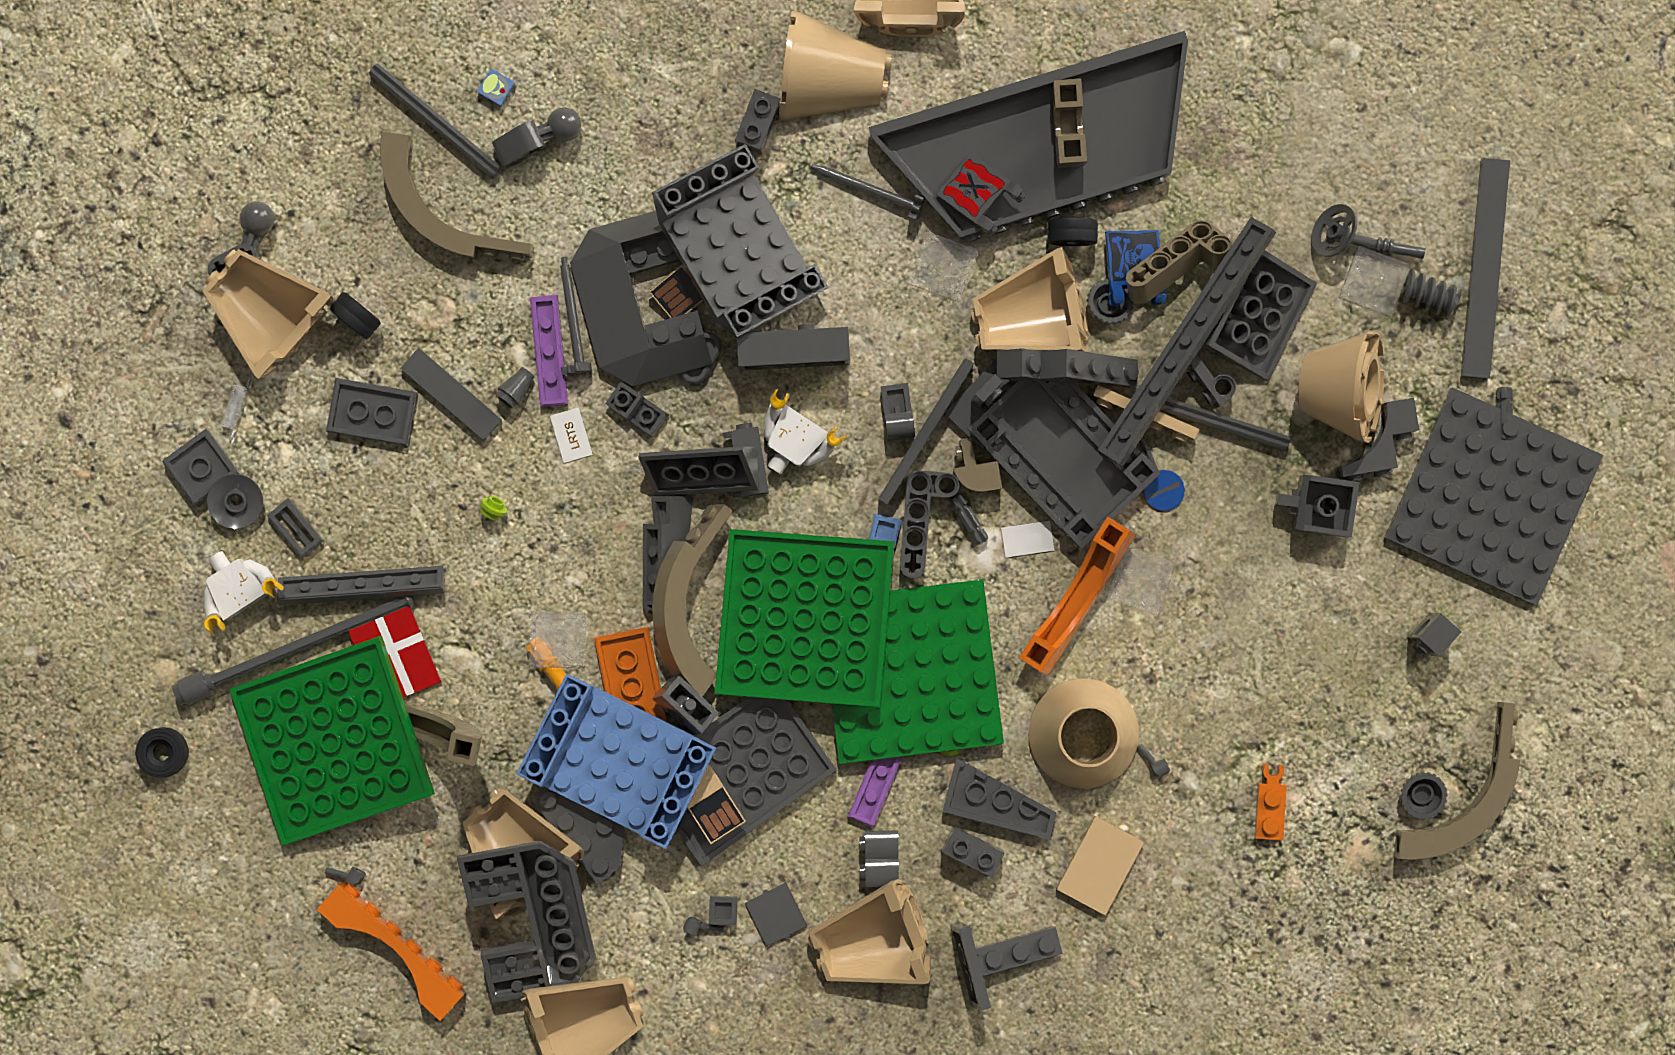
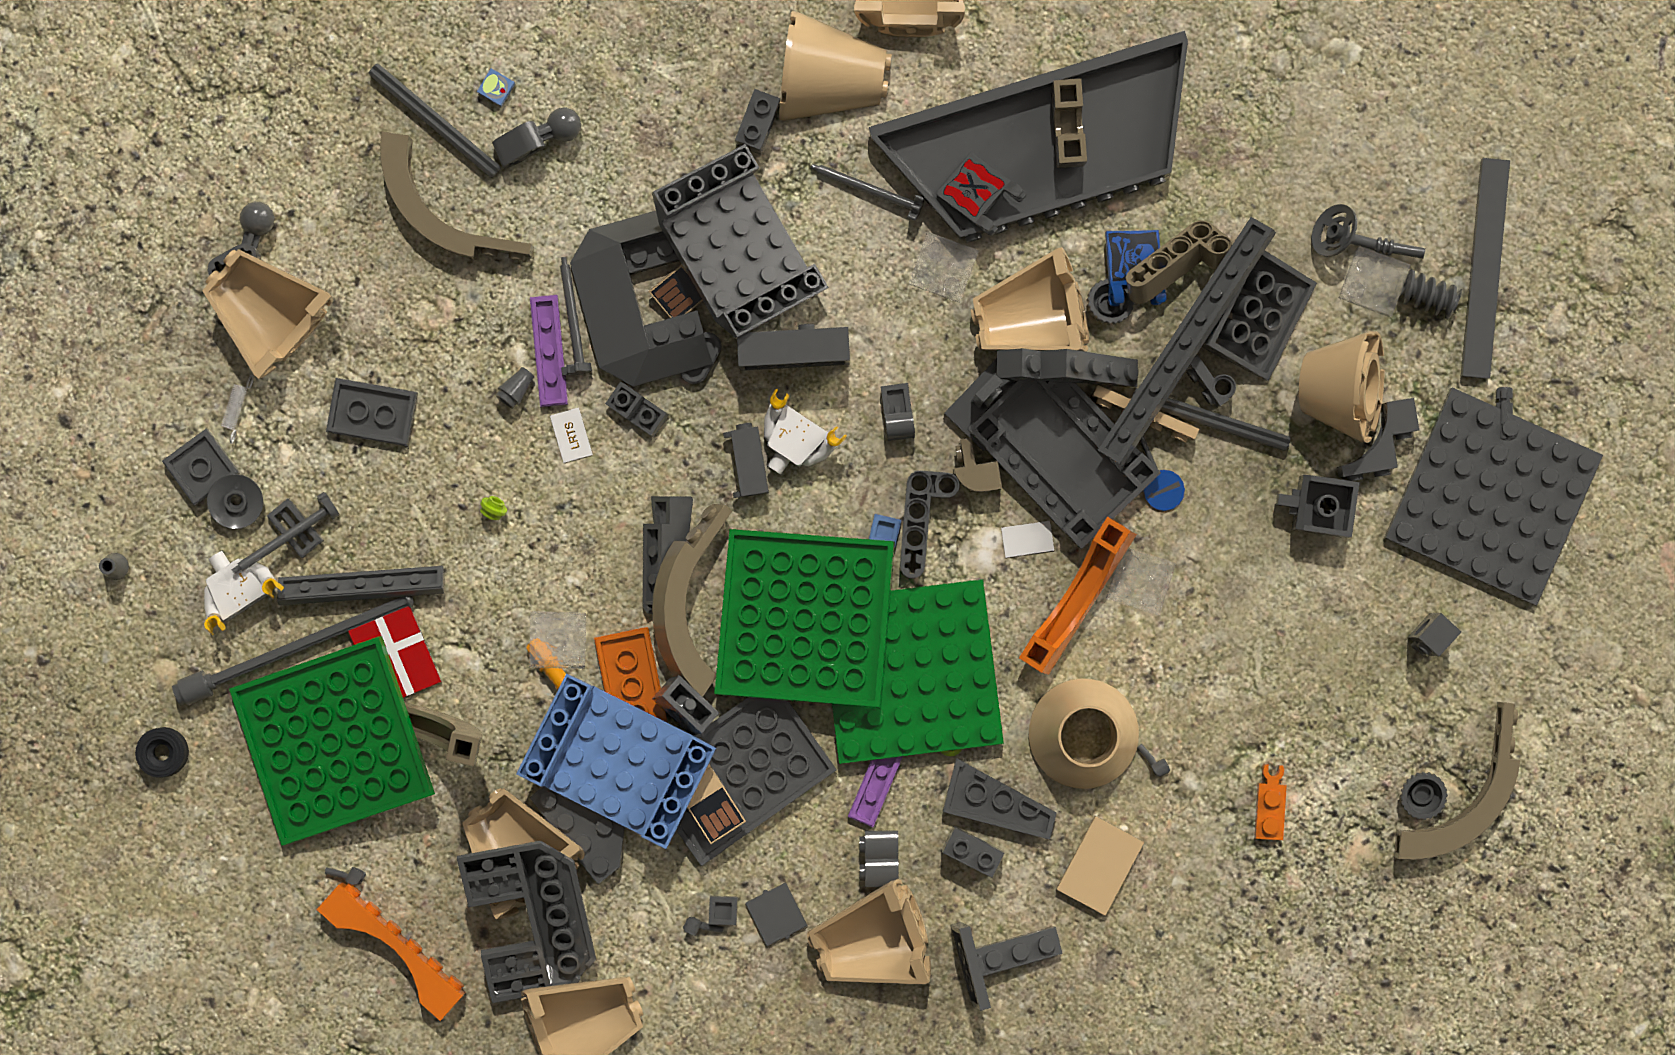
black tyre [329,292,381,339] -> none
dark grey tile [400,348,502,441] -> none
dark grey slope [638,446,759,496] -> none
dark grey tile [879,358,974,505] -> none
dark grey axle [950,494,988,545] -> none
black tyre [1048,217,1098,246] -> none
none -> dark grey cone [99,553,129,580]
none -> dark grey piece [231,492,340,574]

